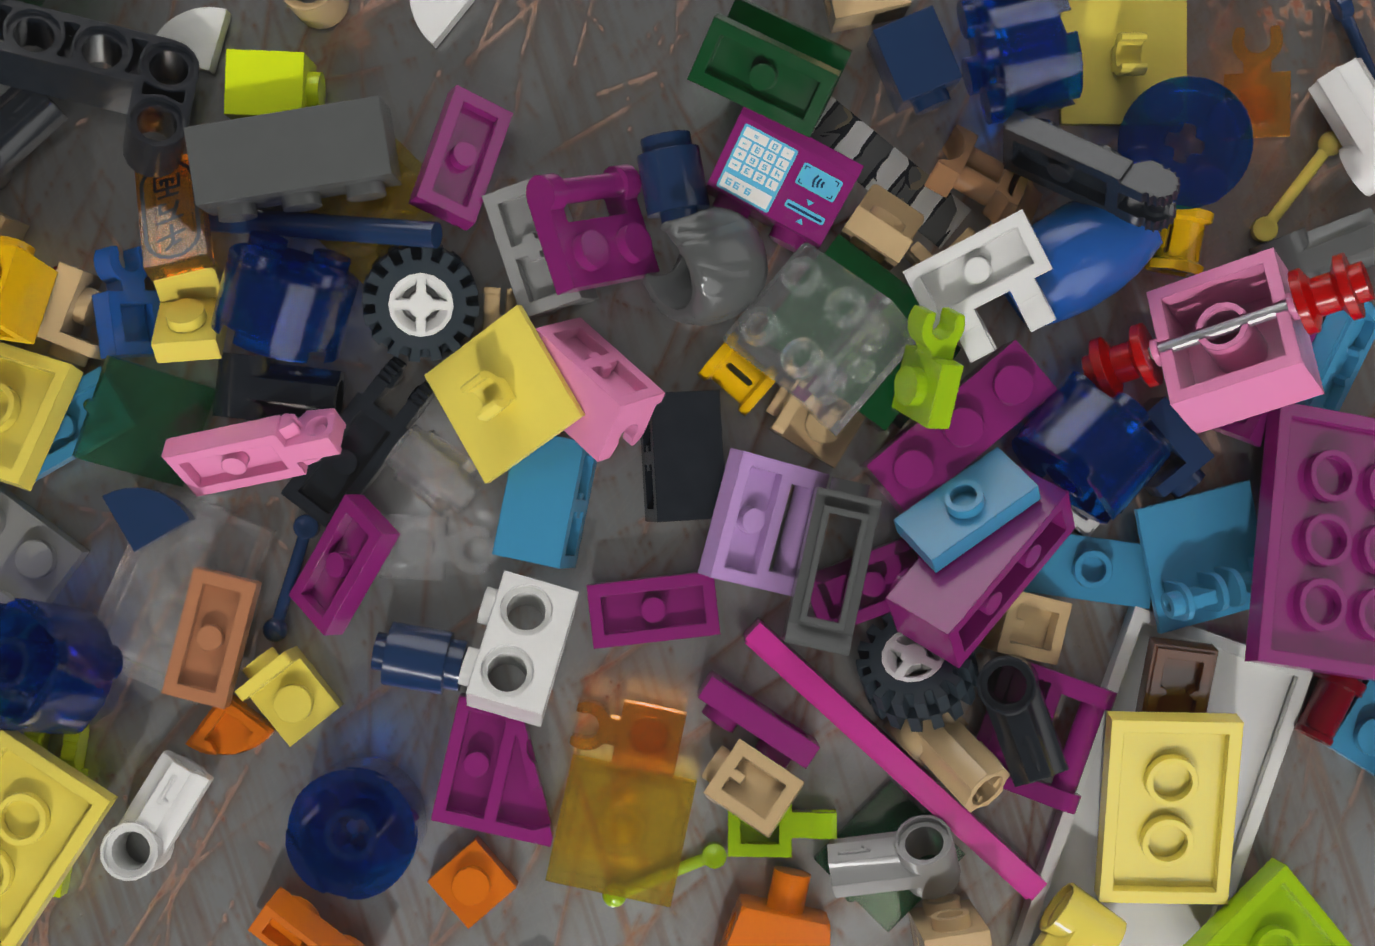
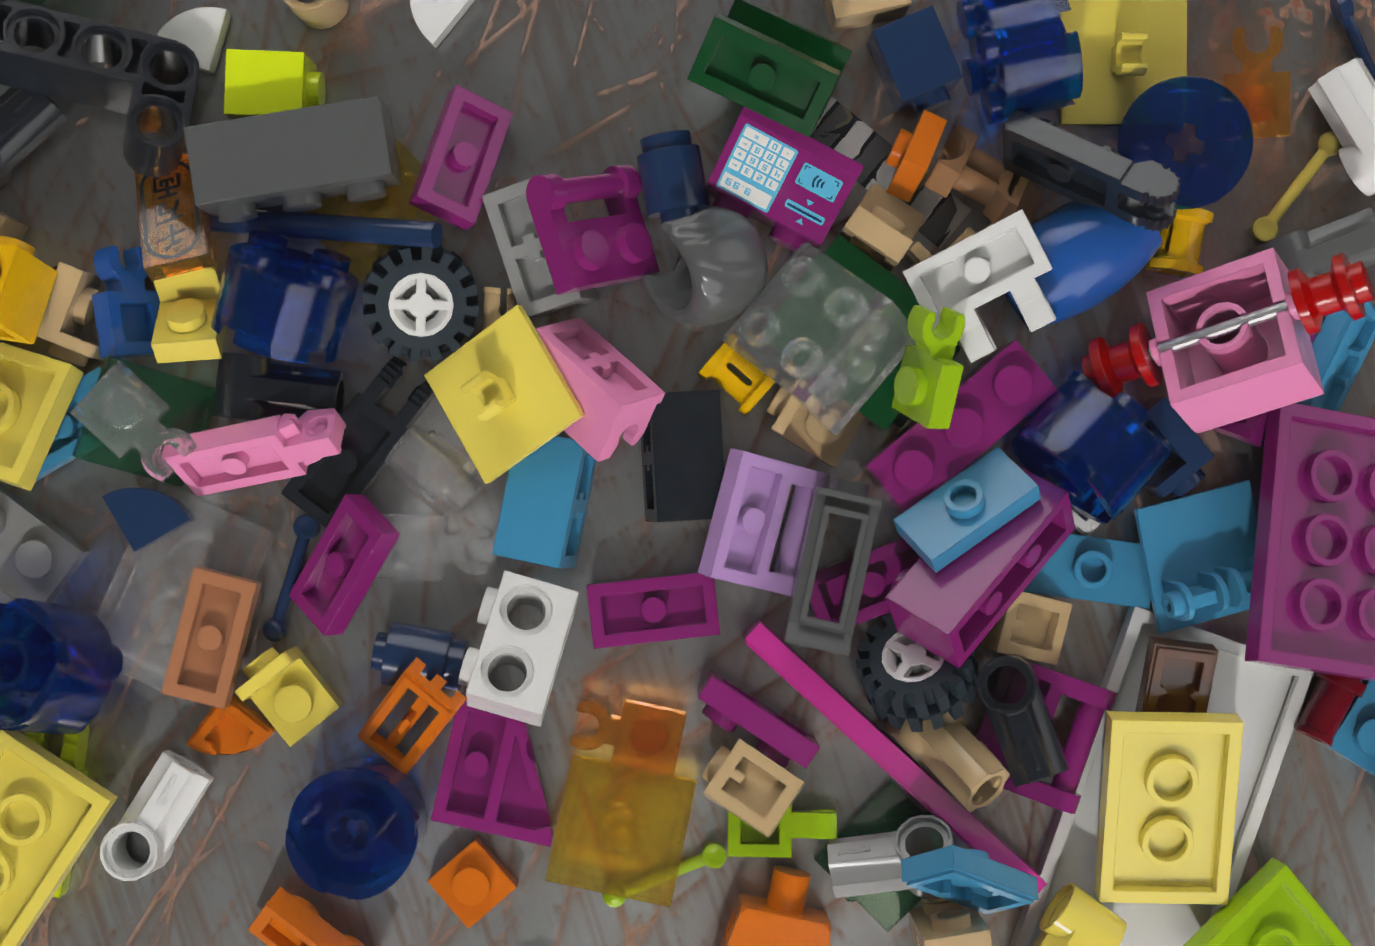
none -> clear plate [70,362,197,481]
none -> orange tile [357,657,467,775]
none -> orange plate [885,110,948,203]
none -> dark azure plate [901,845,1039,914]

